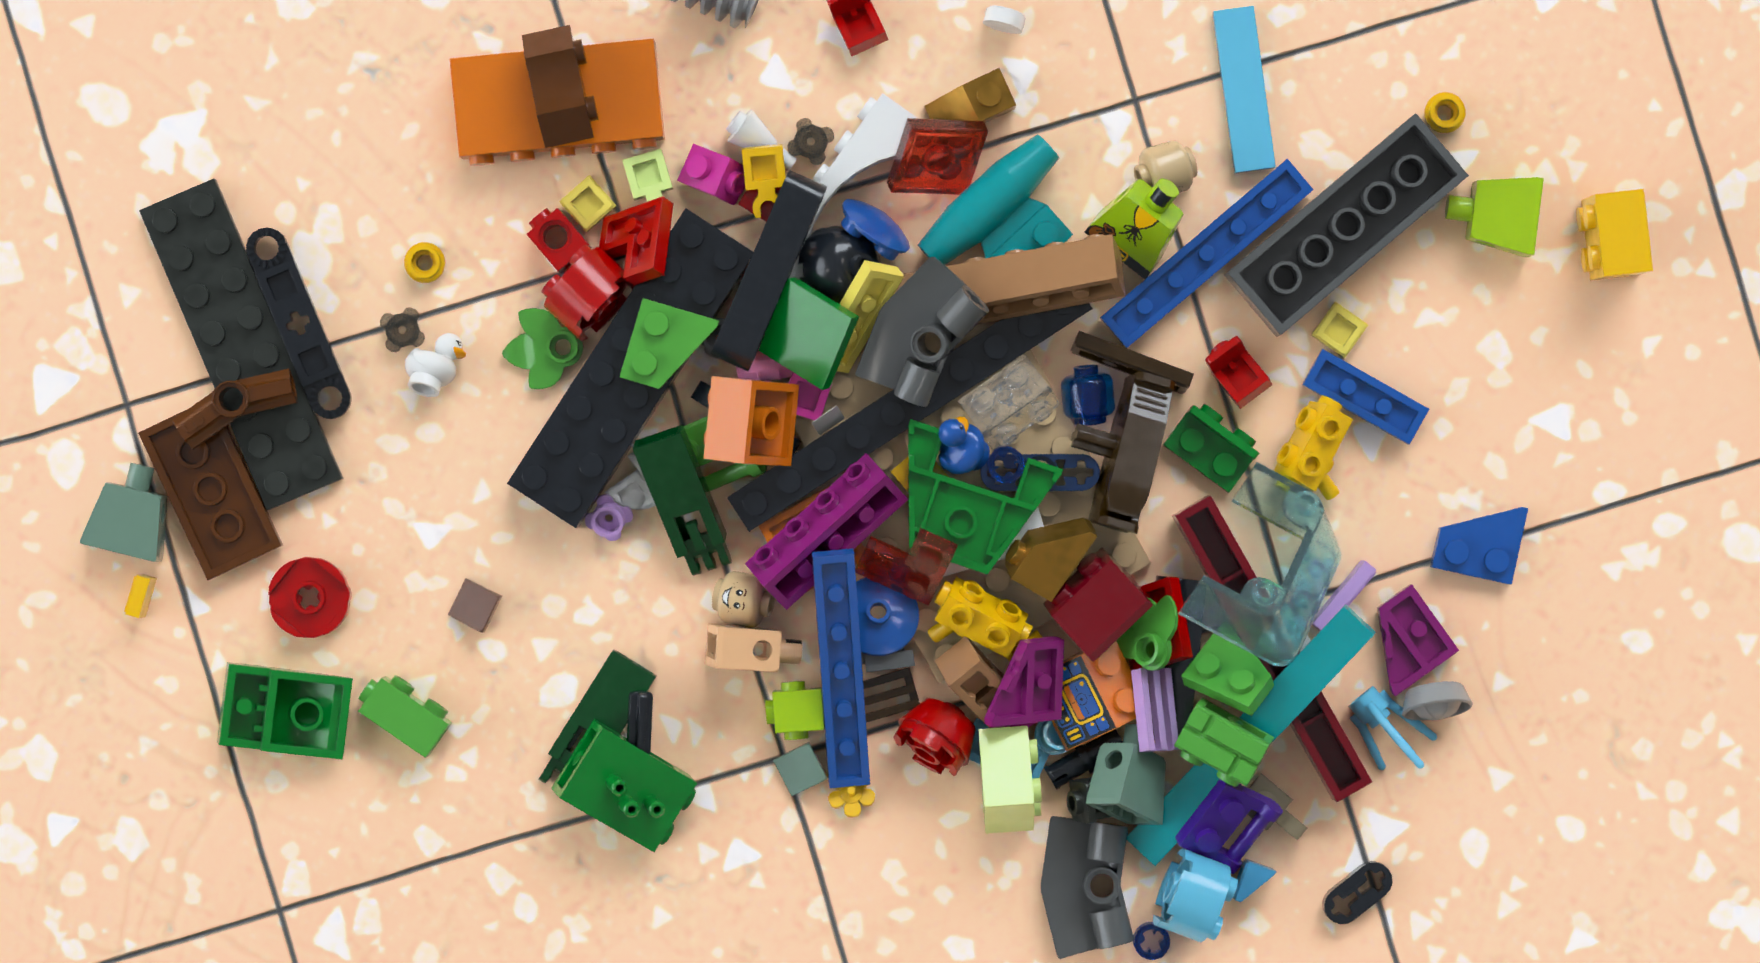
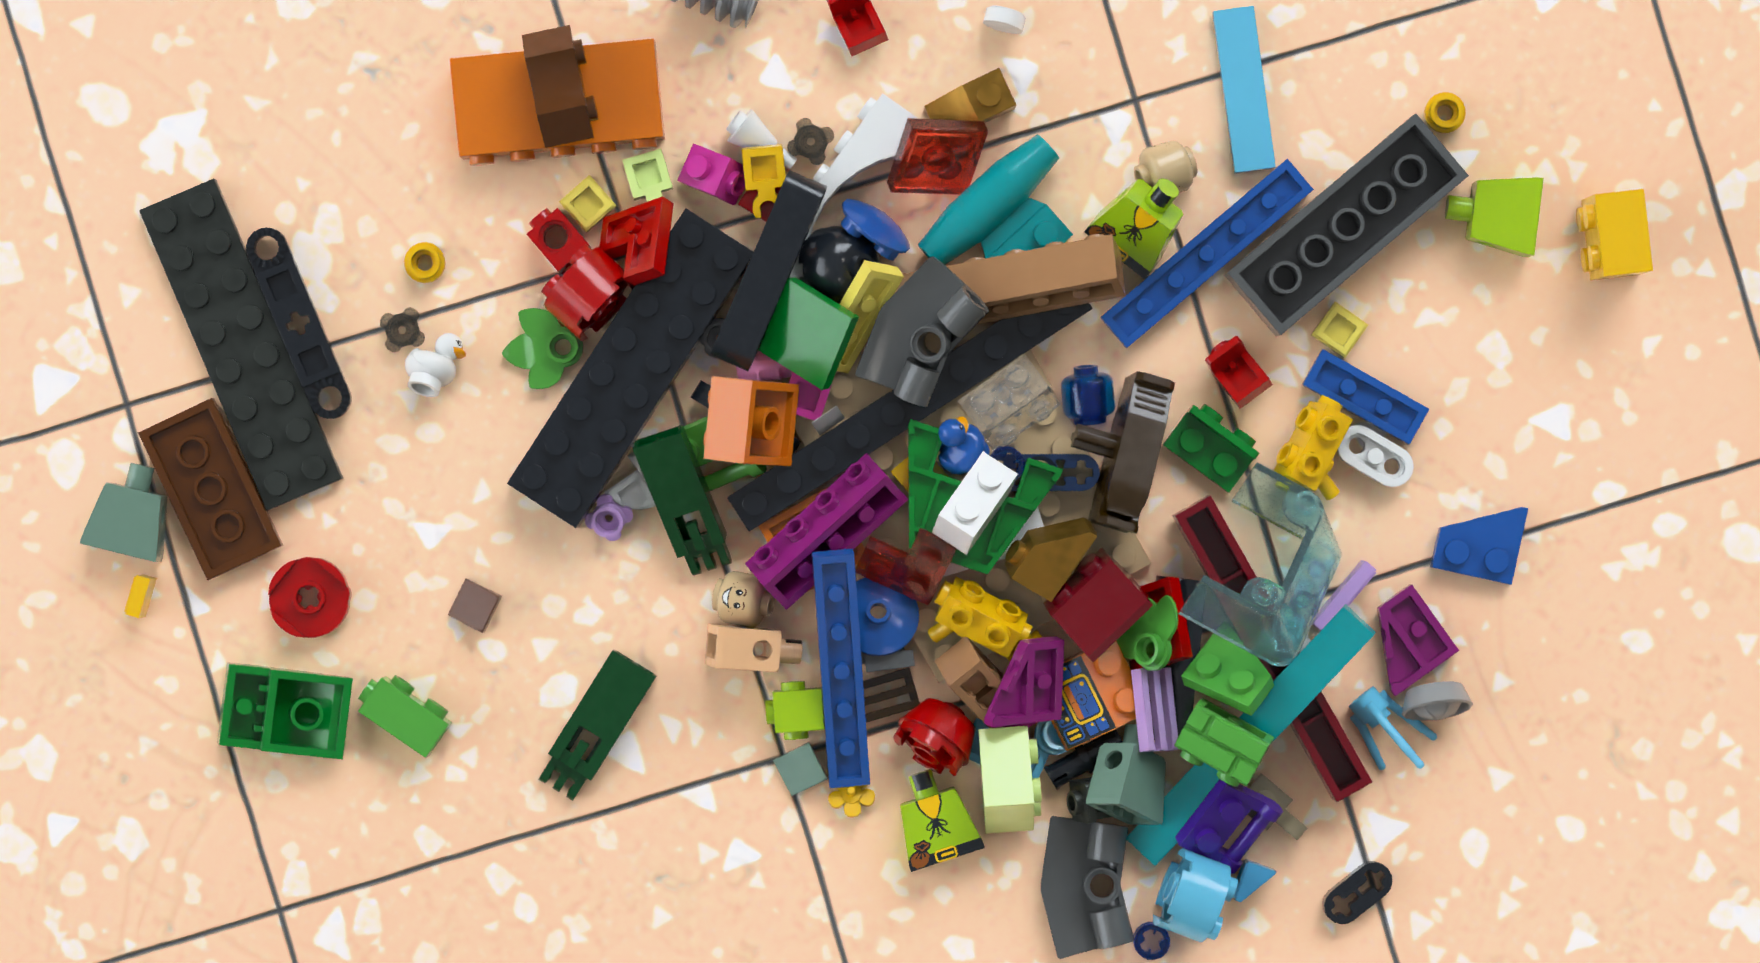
reddish brown piece [172,368,298,450] -> none
green piece [551,690,697,853] -> none
bright green wing [620,298,720,389] -> none
dark brown tile [1070,331,1194,394] -> none
none -> lime torso [900,769,985,872]
none -> white brick [932,452,1018,555]
none -> white plate [1337,425,1414,487]

